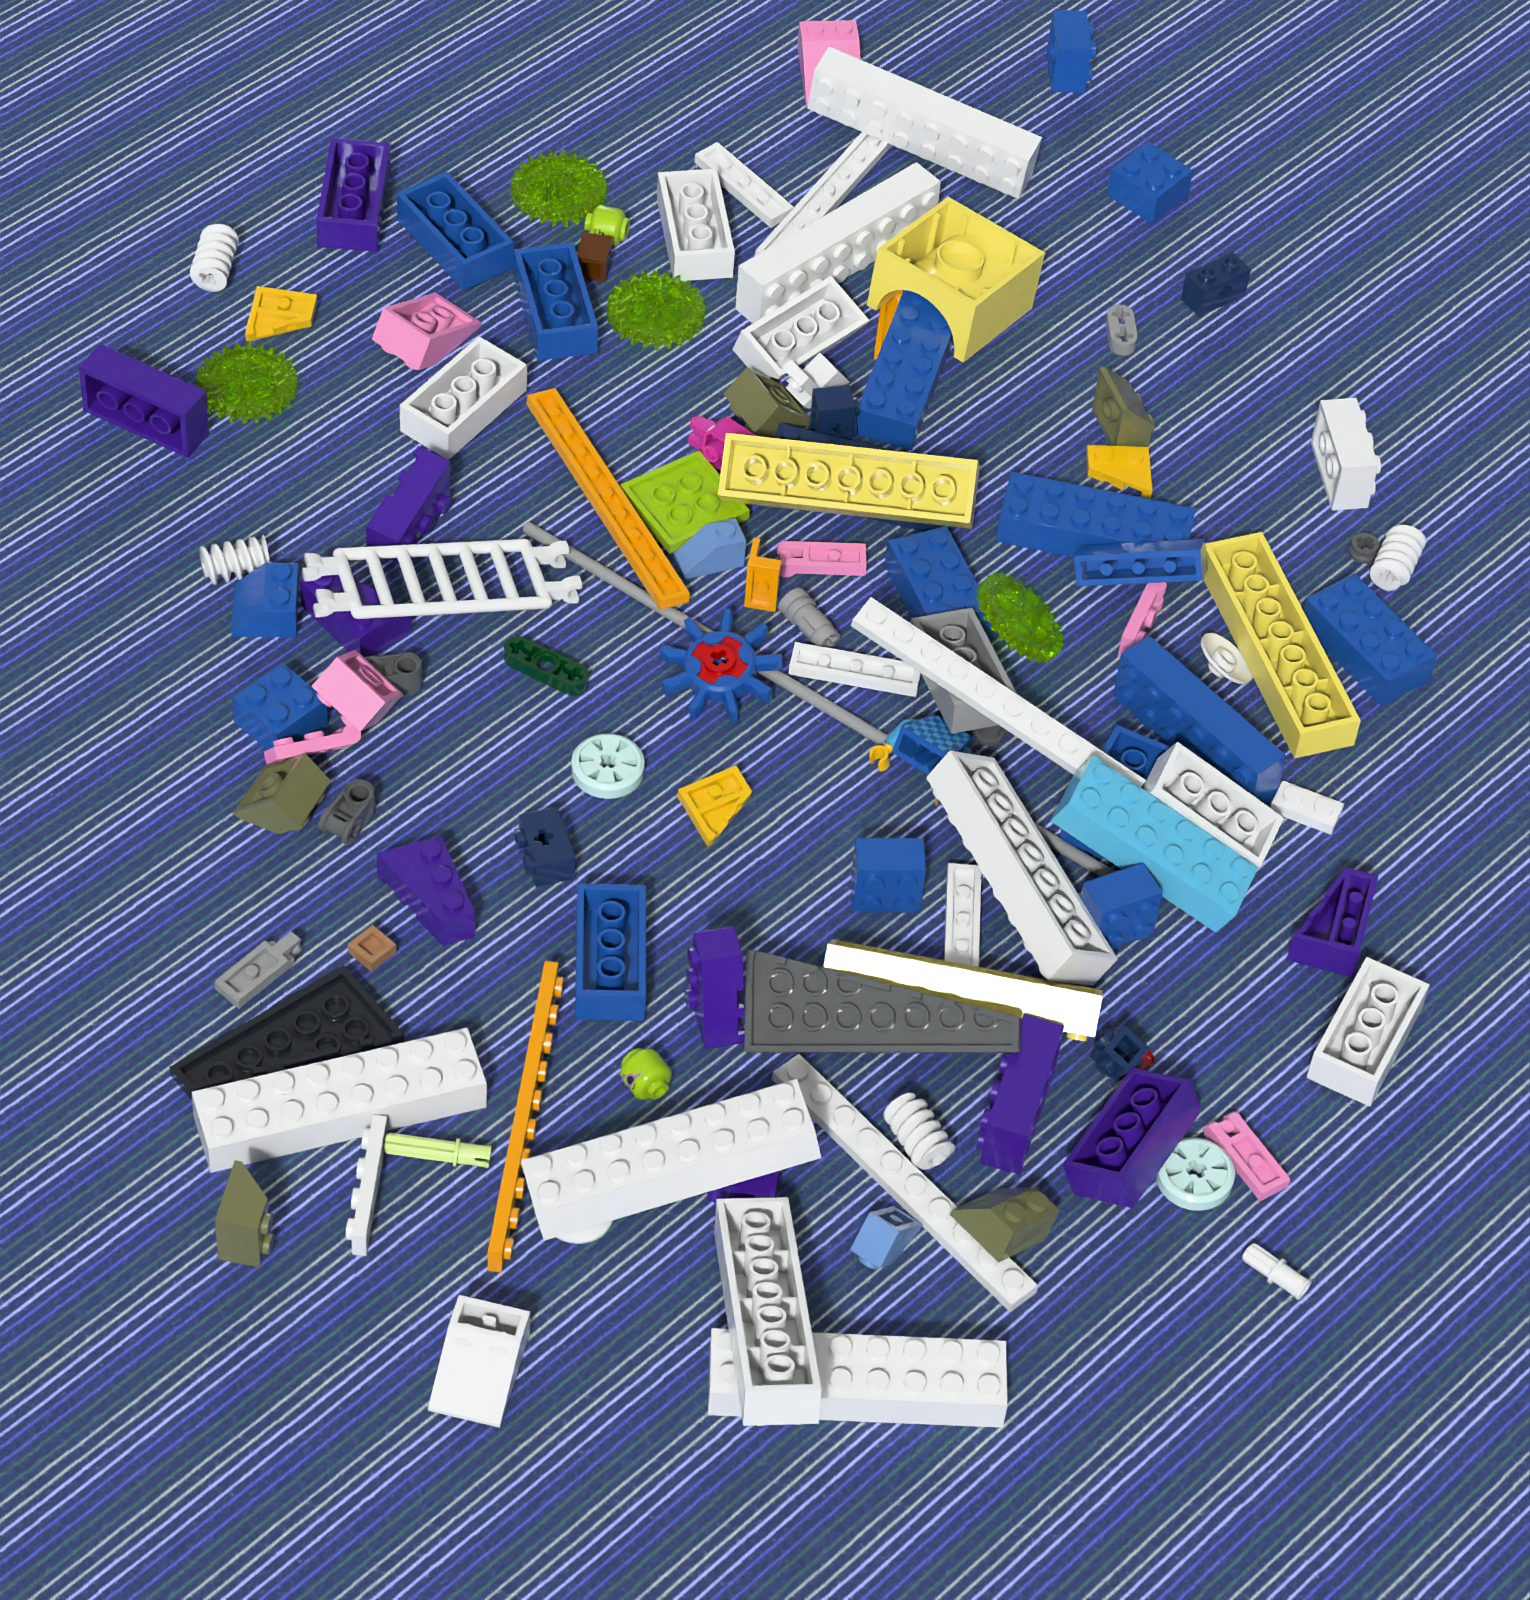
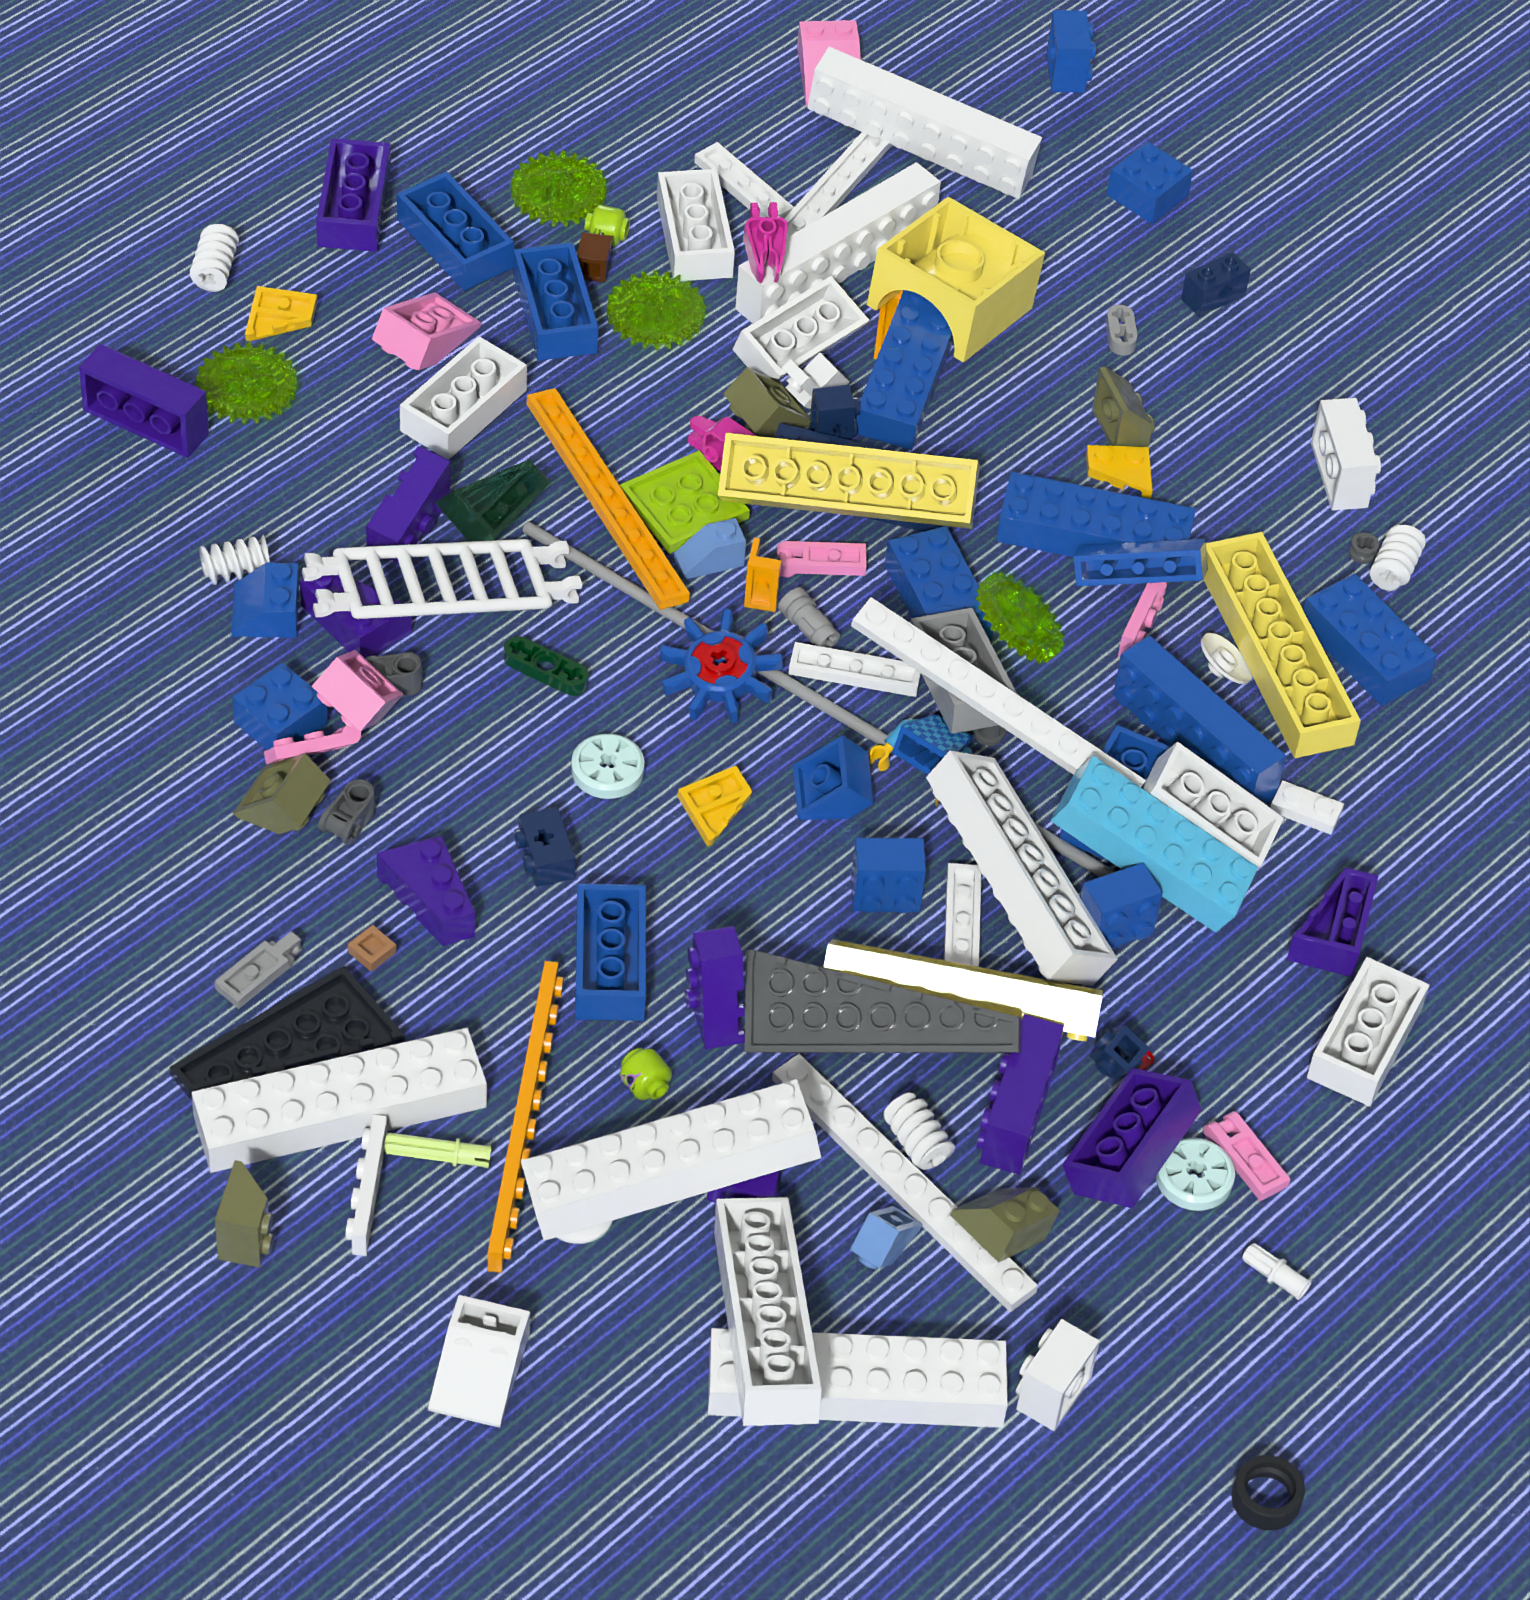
none -> clear green wedge [434,459,550,542]
none -> dark pink hinge [743,202,788,283]
none -> blue slope [792,735,874,820]
none -> white brick [1016,1319,1100,1431]
none -> black tyre [1231,1455,1306,1530]

